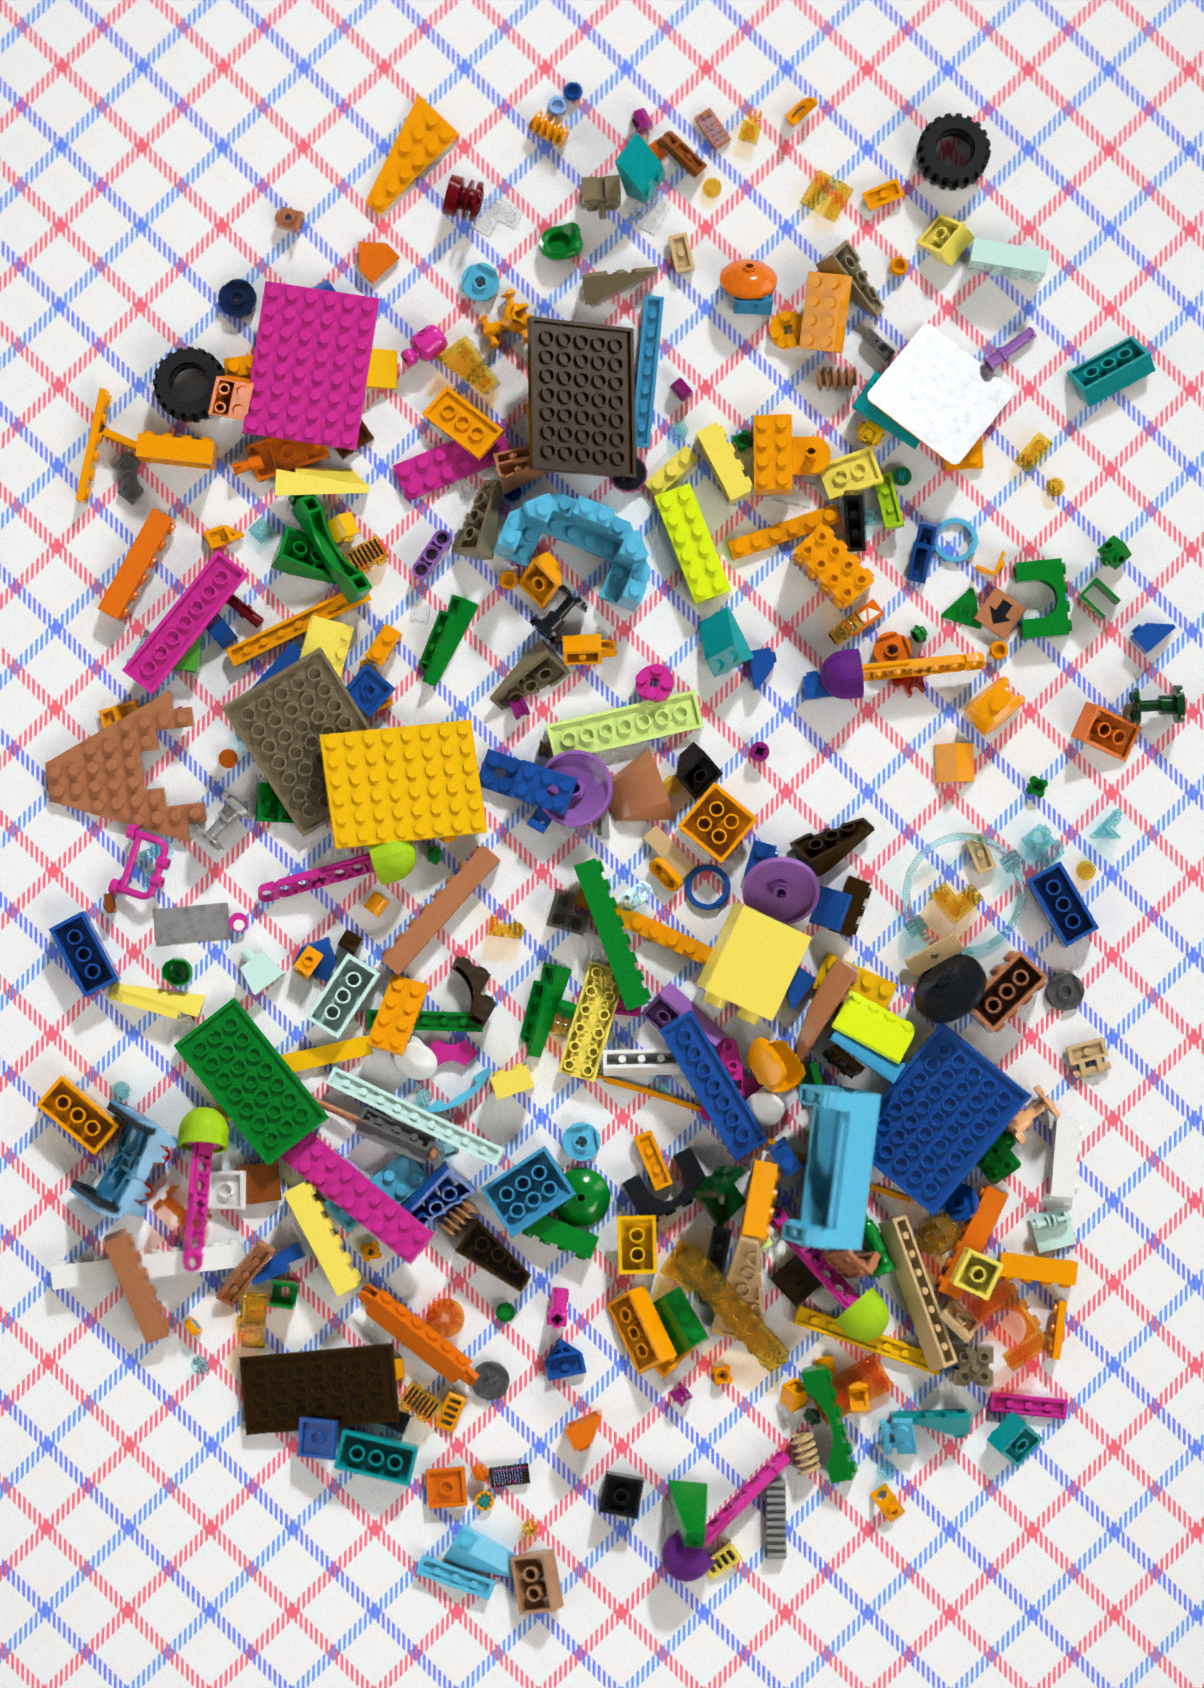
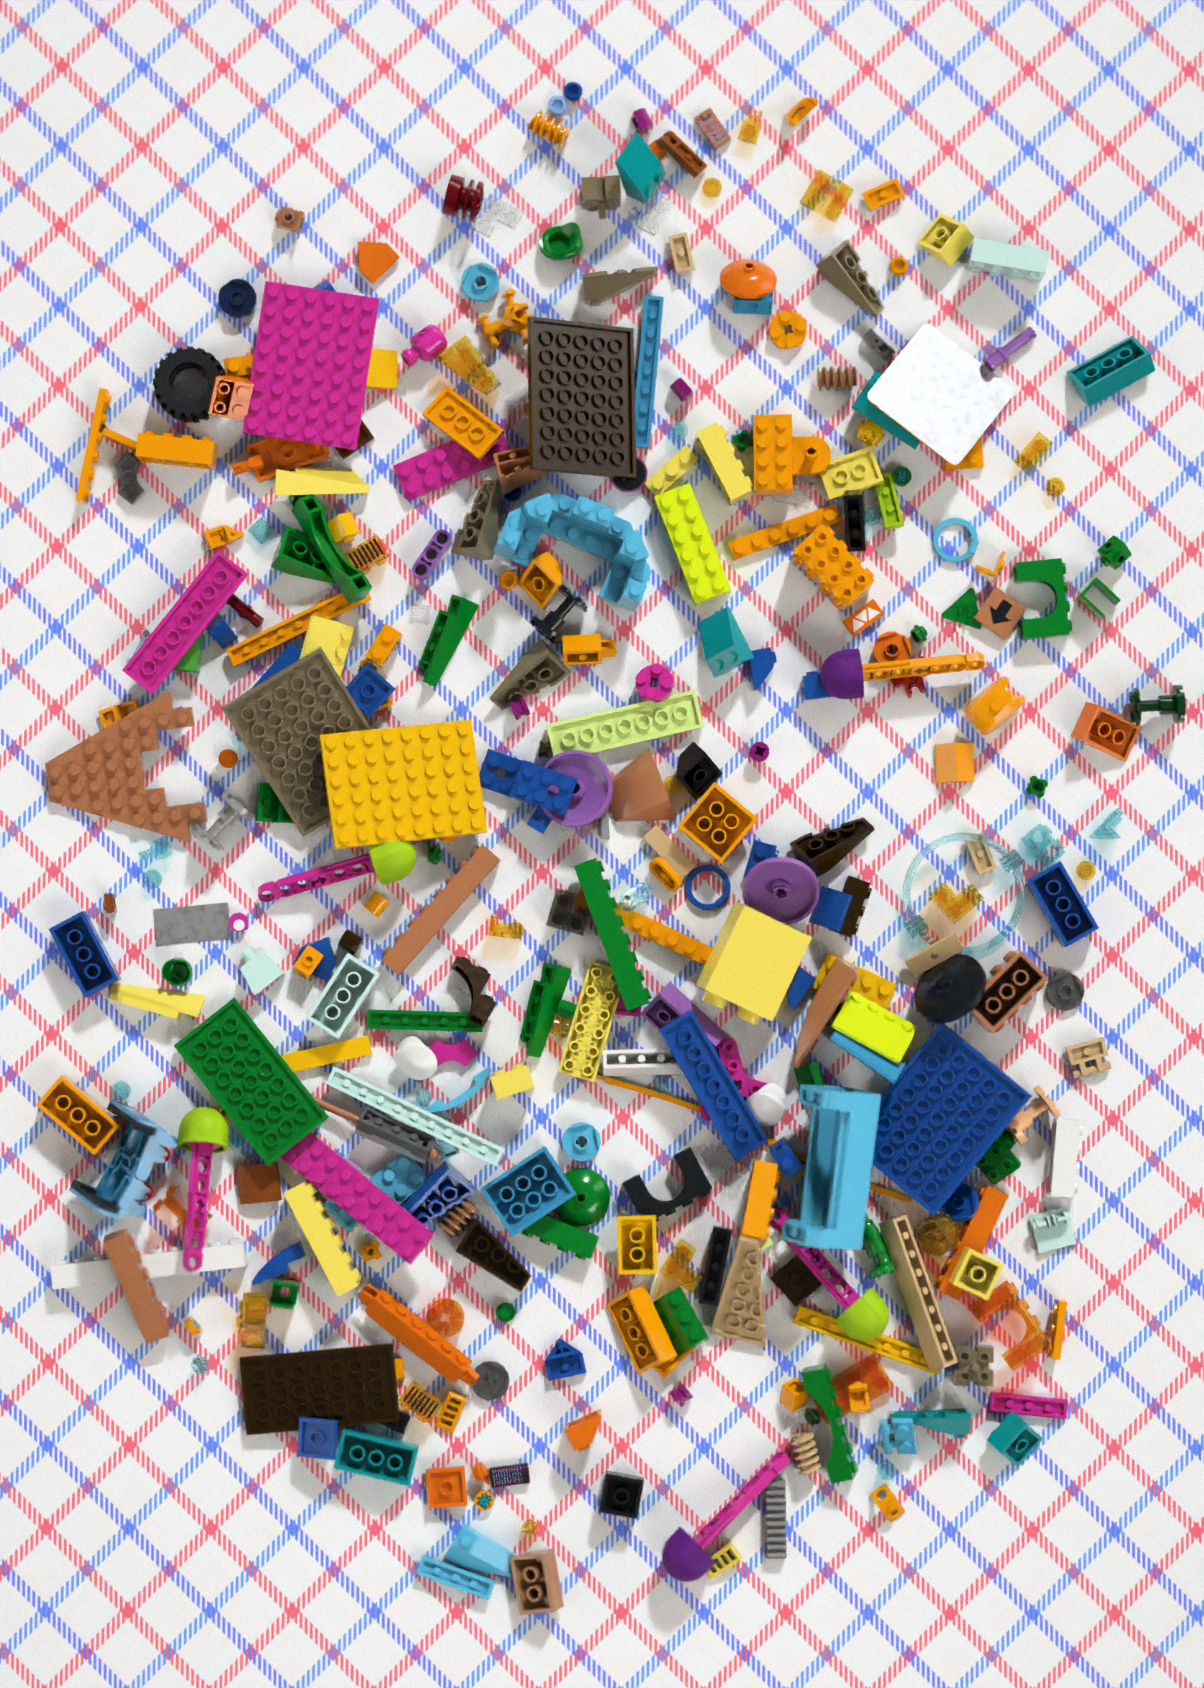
orange brick [98,508,176,621] -> none
dark pink bar [108,824,171,900] -> none
white tile [207,1170,246,1210] -> none
nougat tile [216,1239,275,1306] -> none
light orange wing [366,94,459,216] -> none
light orange plate [366,974,429,1057] -> none
dark pink piece [547,1287,569,1328] -> none
light orange plate [634,1130,673,1191] -> none
green slope [667,1480,708,1548] -> none
clear yellow brick [675,1243,789,1372] -> none
dark green bracket [692,1165,746,1227] -> none
light orange plate [712,1365,733,1386] -> none
light orange animal [747,1037,806,1093] -> none
light orange brick [799,271,852,354] -> none
light orange slope [813,1354,836,1374] -> none
dark brown plate [822,1043,865,1079] -> none
nougat bracket [823,1249,881,1279] -> none
clear yellow leg [828,612,865,646] -> none
blue slope [907,520,941,584] -> none
black tyre [916,113,991,191] -> none
tan tile [939,1297,979,1343] -> none
light orange plate [989,641,1008,660] -> none
light orange brick [998,1251,1078,1288] -> none
blue slope [1129,623,1176,655] -> none

